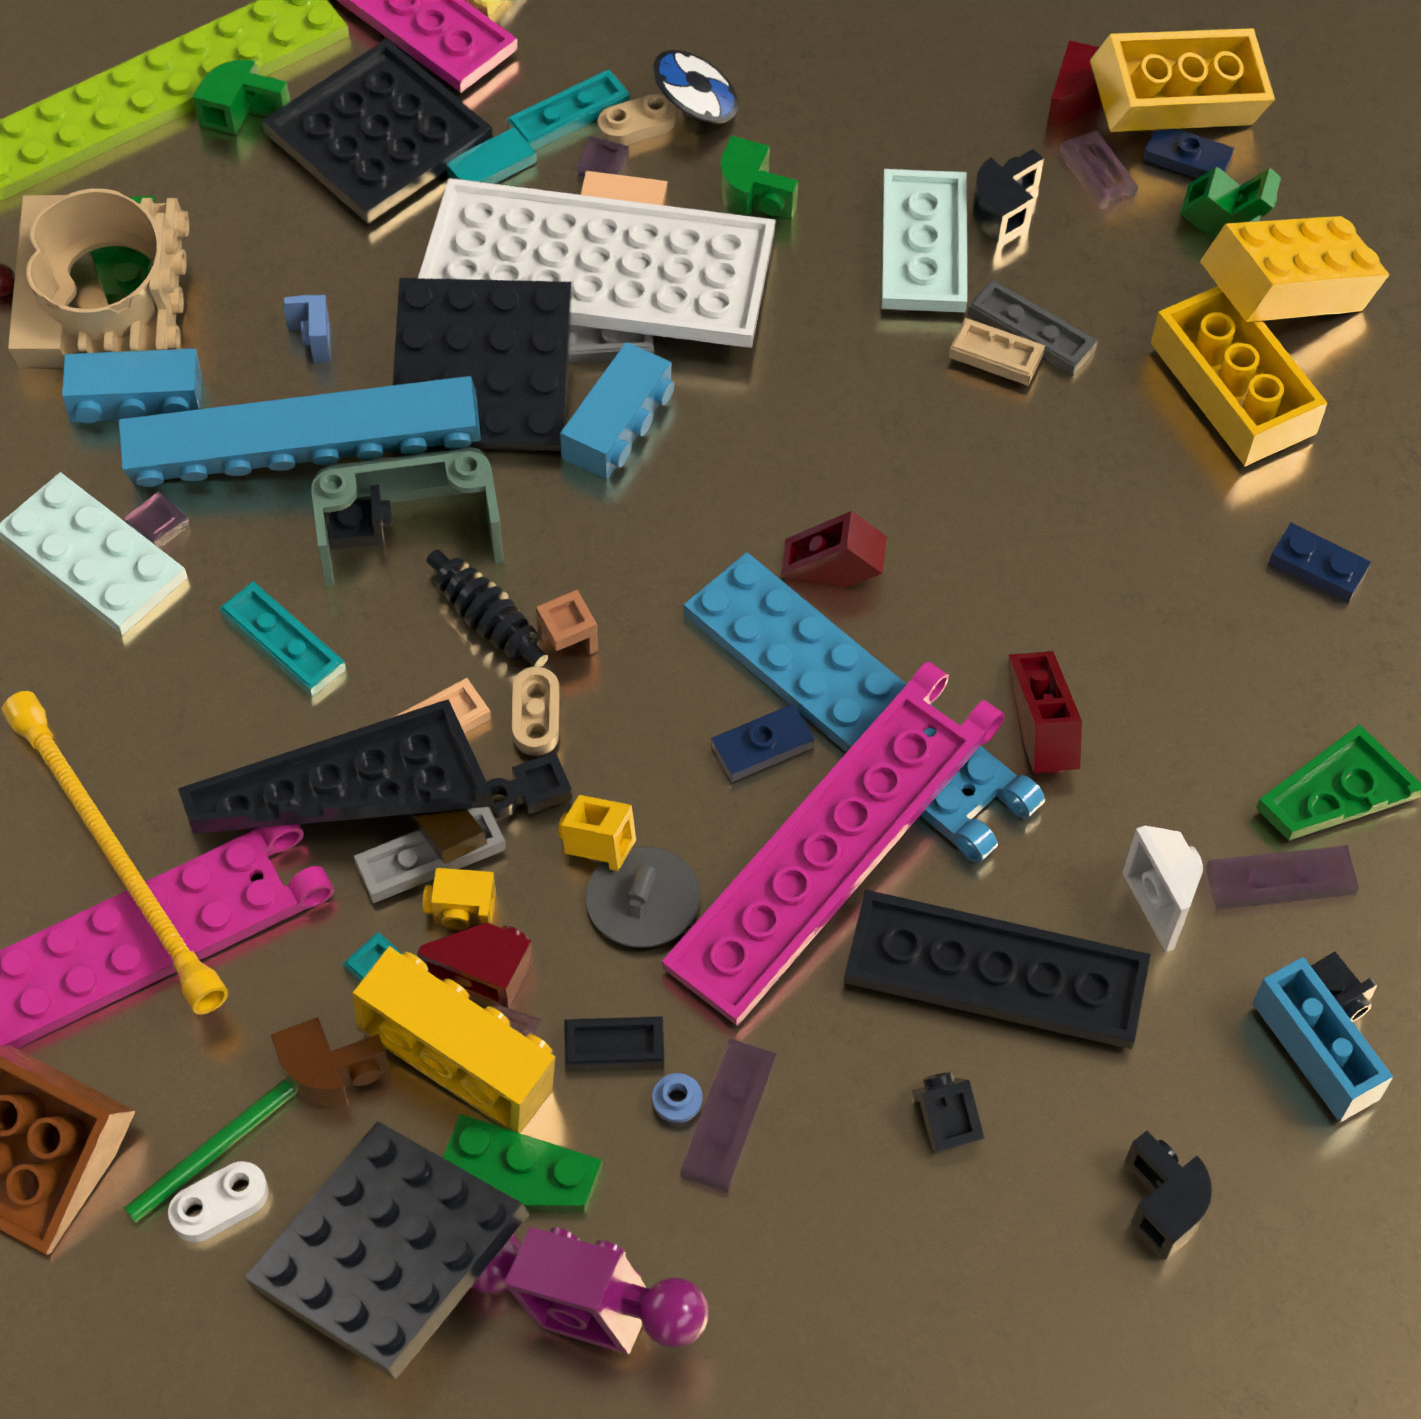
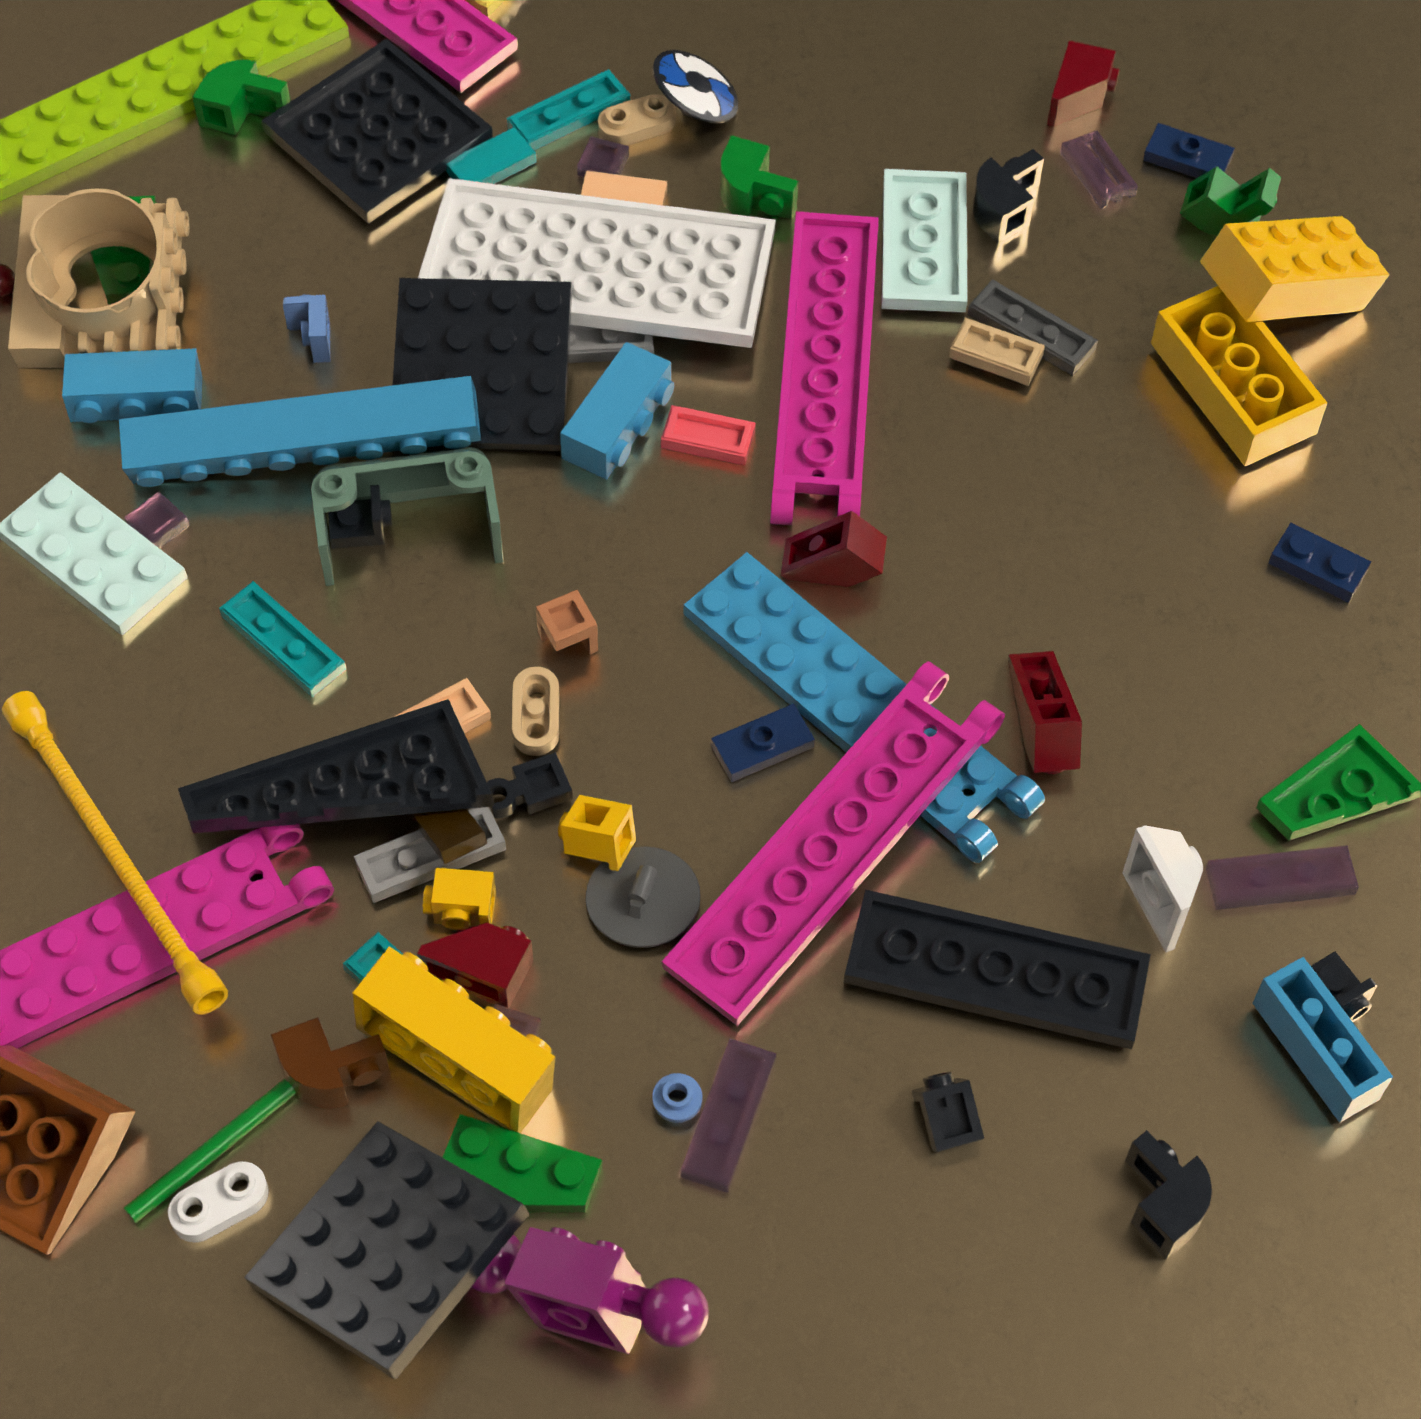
black piece [426,549,548,667] -> none
black tile [564,1016,664,1072] -> none
yellow brick [1090,29,1275,132] -> none
none -> coral tile [661,405,756,466]
none -> dark pink hinge [770,211,879,526]

